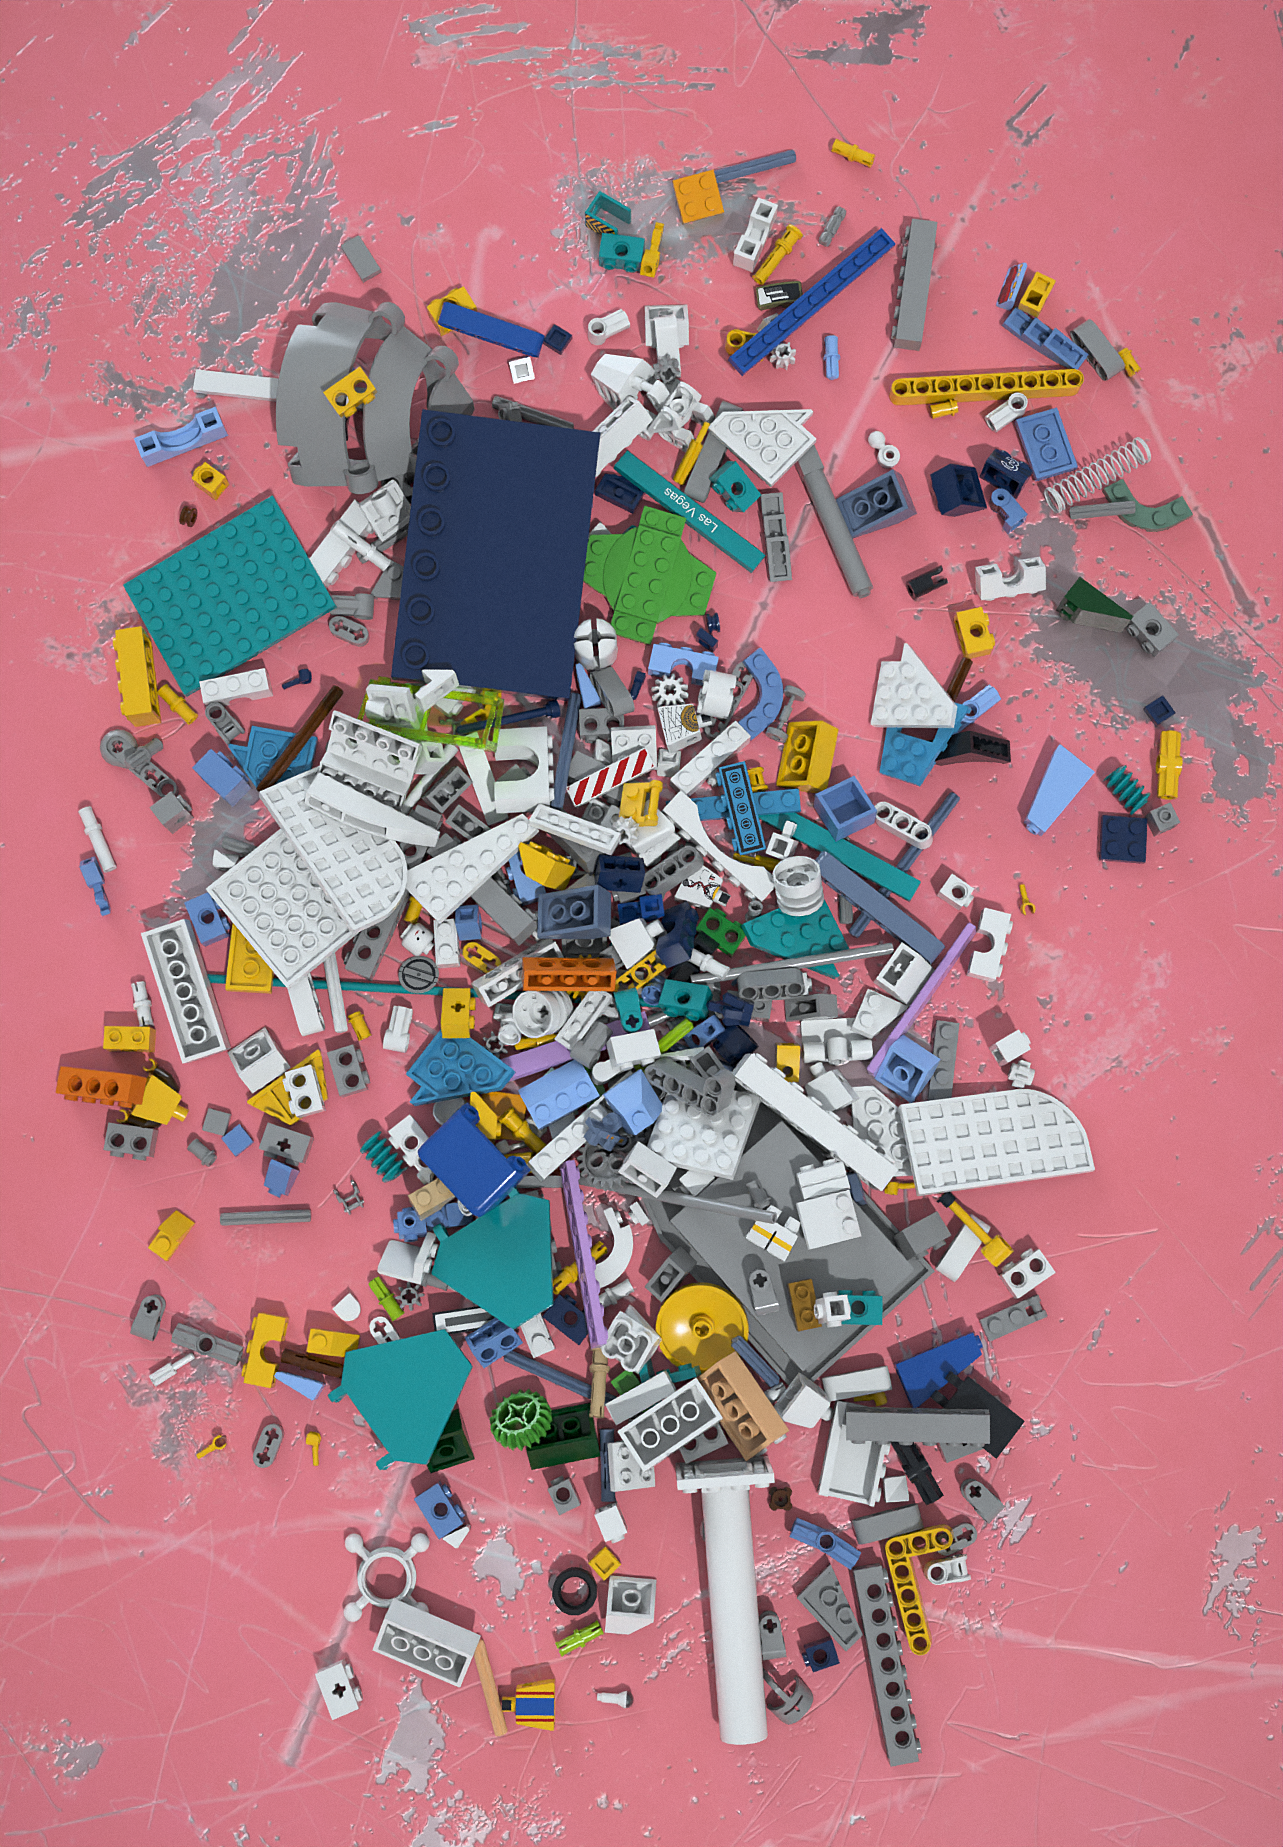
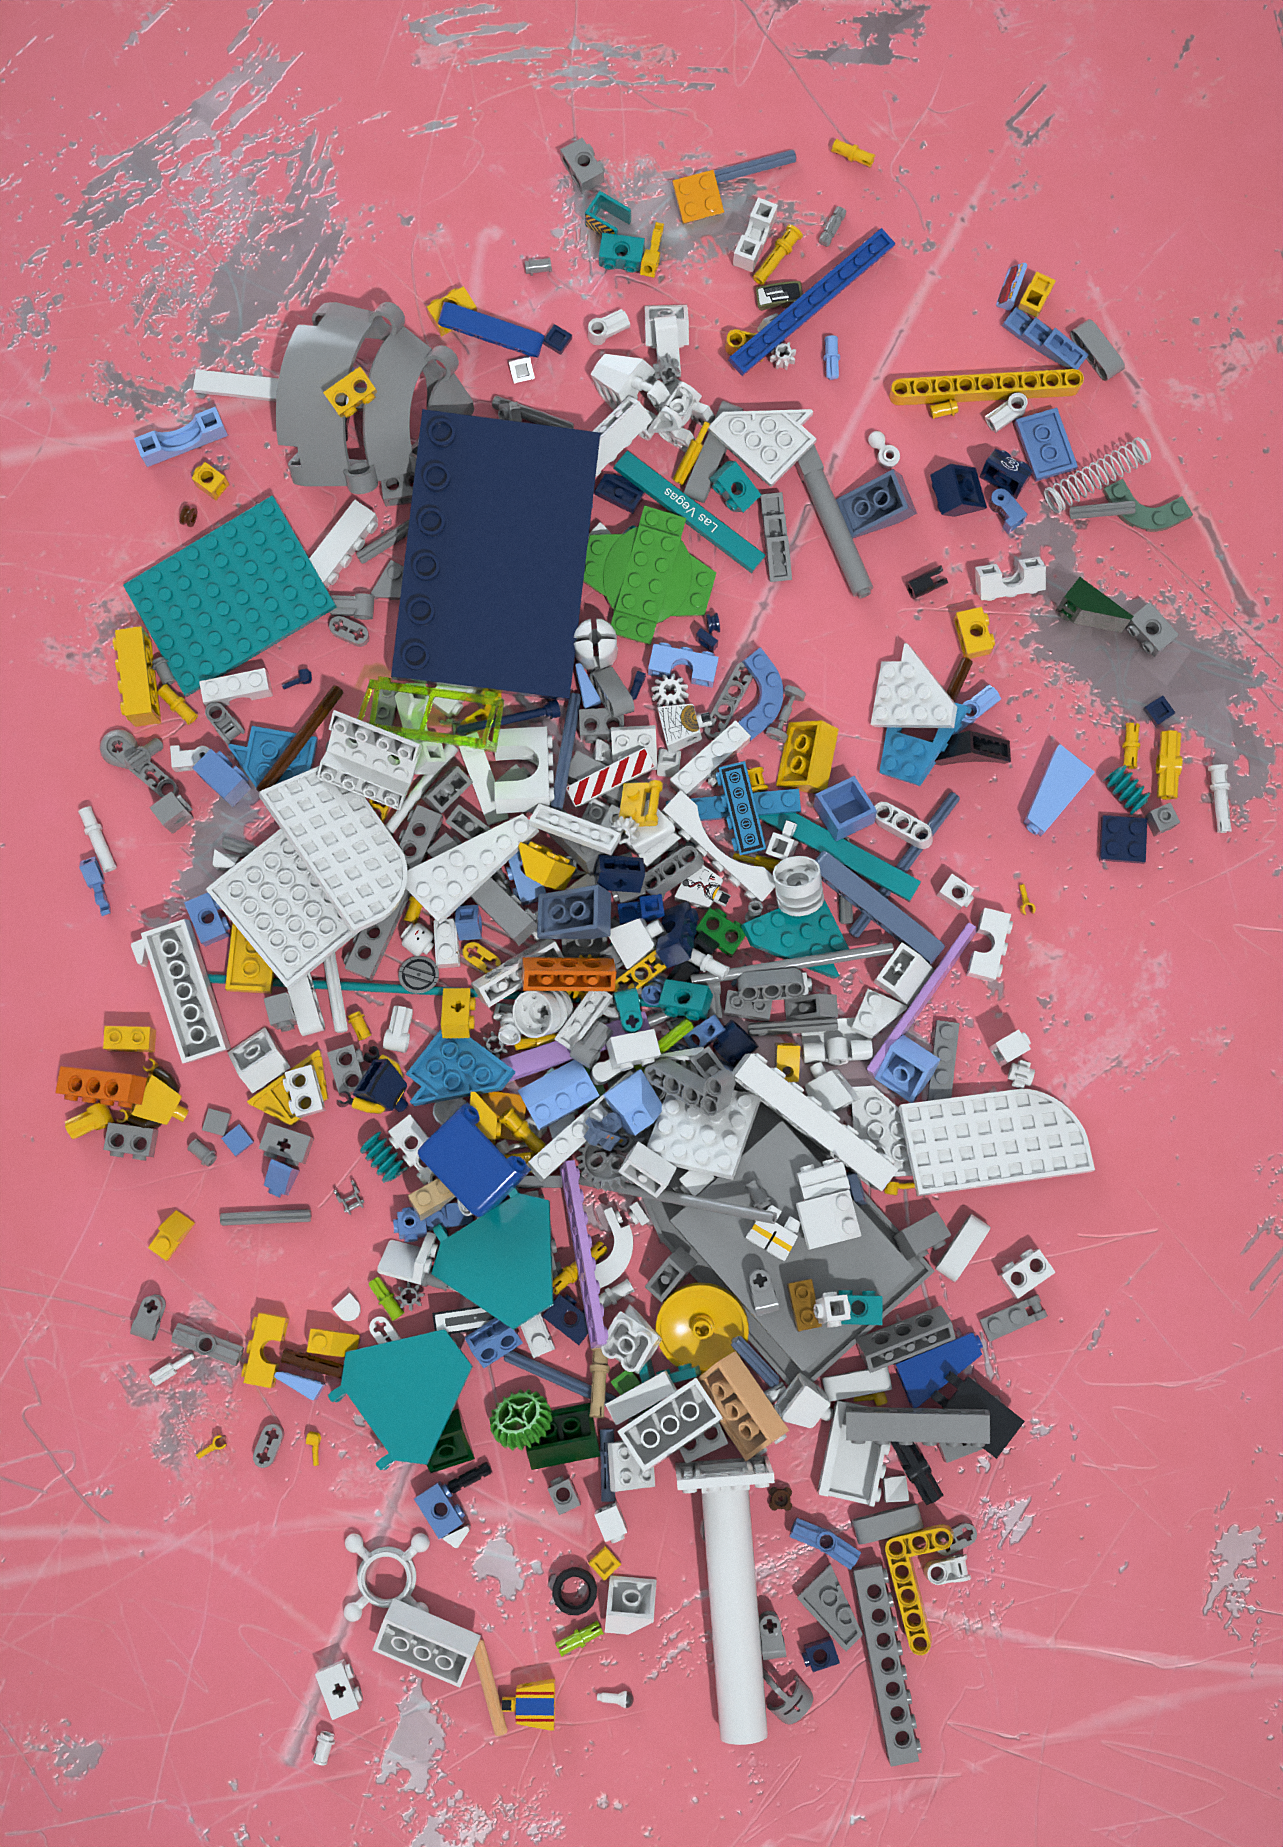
white pin [131,981,154,1027] -> none
white slope [304,773,440,847] -> none
white pin [330,520,391,571] -> none
light grey tile [341,235,381,283] -> none
white plate [358,479,411,542] -> none
white plate [365,684,419,730] -> none
white slope [415,670,459,712] -> none
white brick [697,670,736,719] -> none
dark blue rock [706,992,754,1027] -> none
light grey brick [891,219,938,351] -> none
yellow piece [937,1192,1014,1267] -> none
light grey piece [960,1478,1005,1524] -> none
yellow pin [1118,348,1141,377] -> none
none -> yellow piece [64,1102,115,1139]
none -> white slope [131,939,149,967]
none -> light grey pin [152,657,176,685]
none -> white leg [170,745,210,772]
none -> light grey brick [264,992,298,1032]
none -> white pin [312,1731,335,1765]
none -> dark blue torso [336,1046,408,1114]
none -> black axle [448,1462,492,1493]
none -> light grey pin [524,258,552,276]
none -> light grey brick [560,138,605,194]
none -> light grey axle [748,1017,838,1036]
none -> light grey brick [856,1306,956,1373]
none -> yellow pin [1122,723,1141,769]
none -> white pin [1208,764,1232,833]

